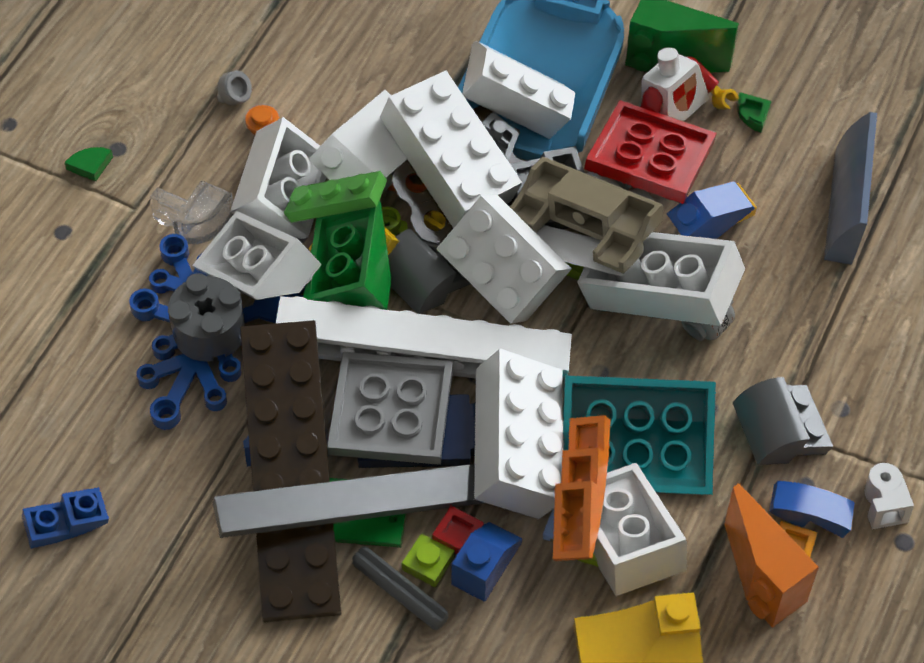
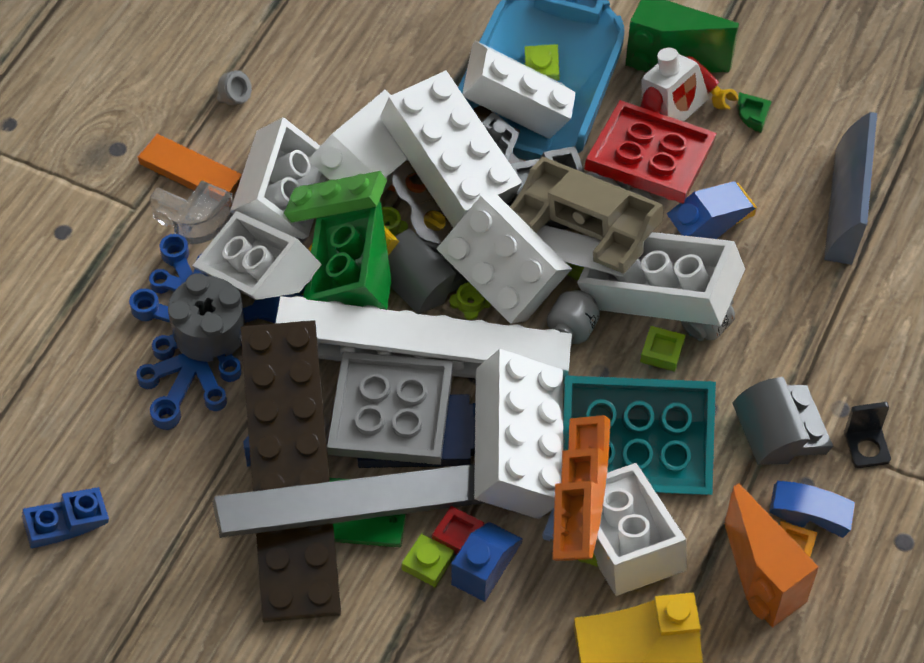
green tile [65,147,113,182] -> none
orange plate [245,105,279,135] -> none
dark grey axle [352,547,448,630] -> none
white leg [864,463,914,529] -> none
none -> orange tile [138,134,242,206]
none -> lime plate [449,282,491,320]
none -> lime plate [525,44,560,81]
none -> light grey head [547,290,600,344]
none -> lime plate [640,326,686,372]
none -> black bracket [844,402,891,468]

